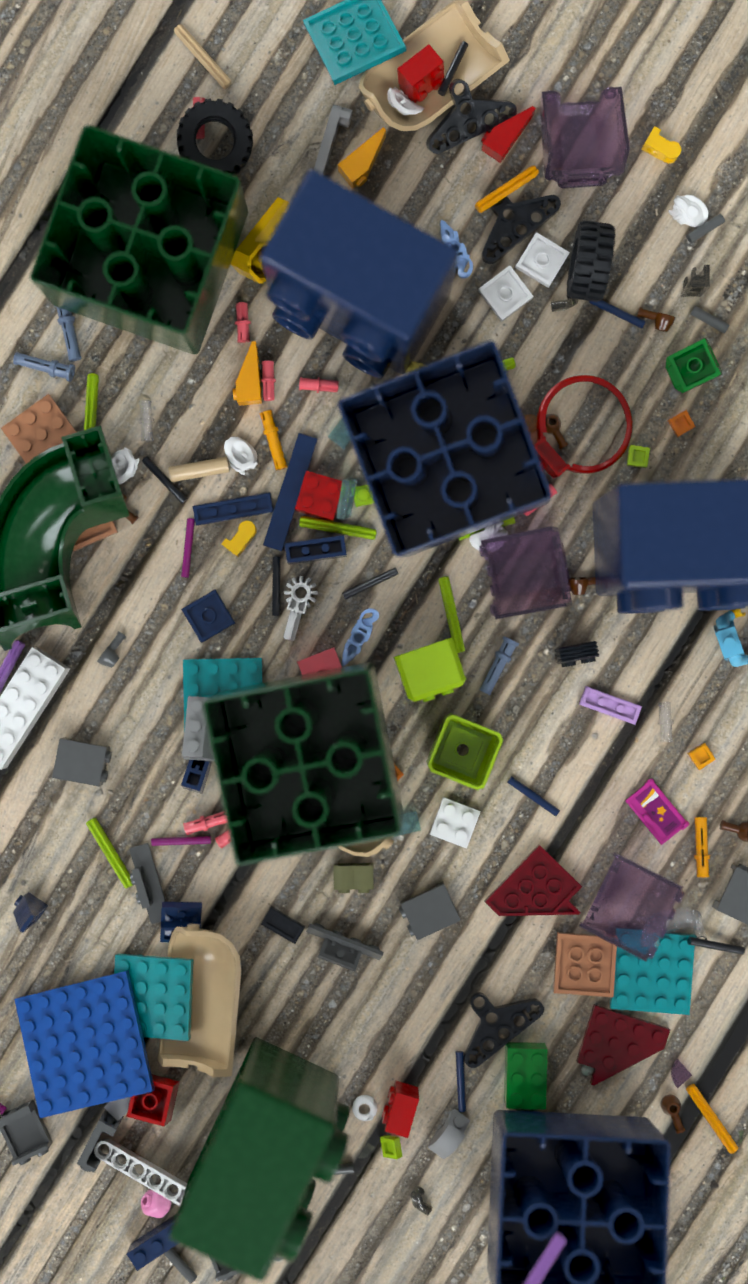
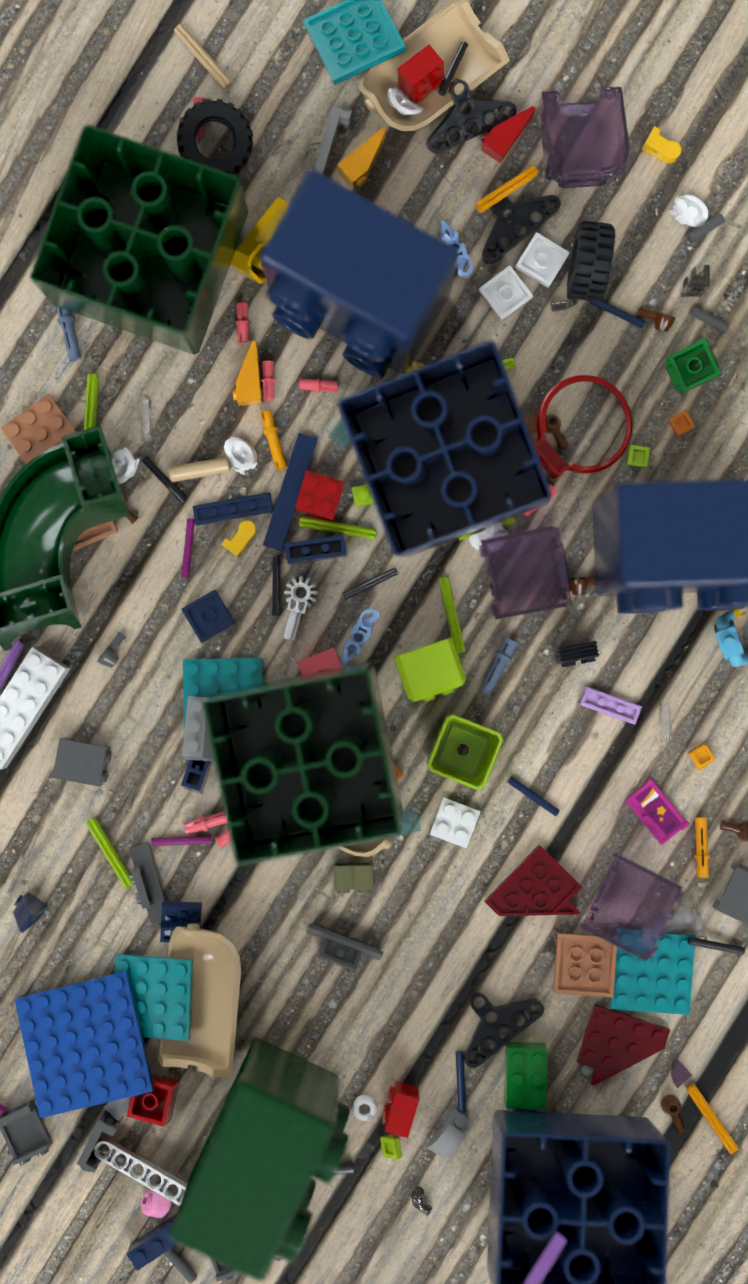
sand blue pin [13,352,75,382] -> none
black tile [261,906,305,944] -> none
clear light blue tile [336,477,357,520] -> none
dark grey panel [399,881,461,940] -> none

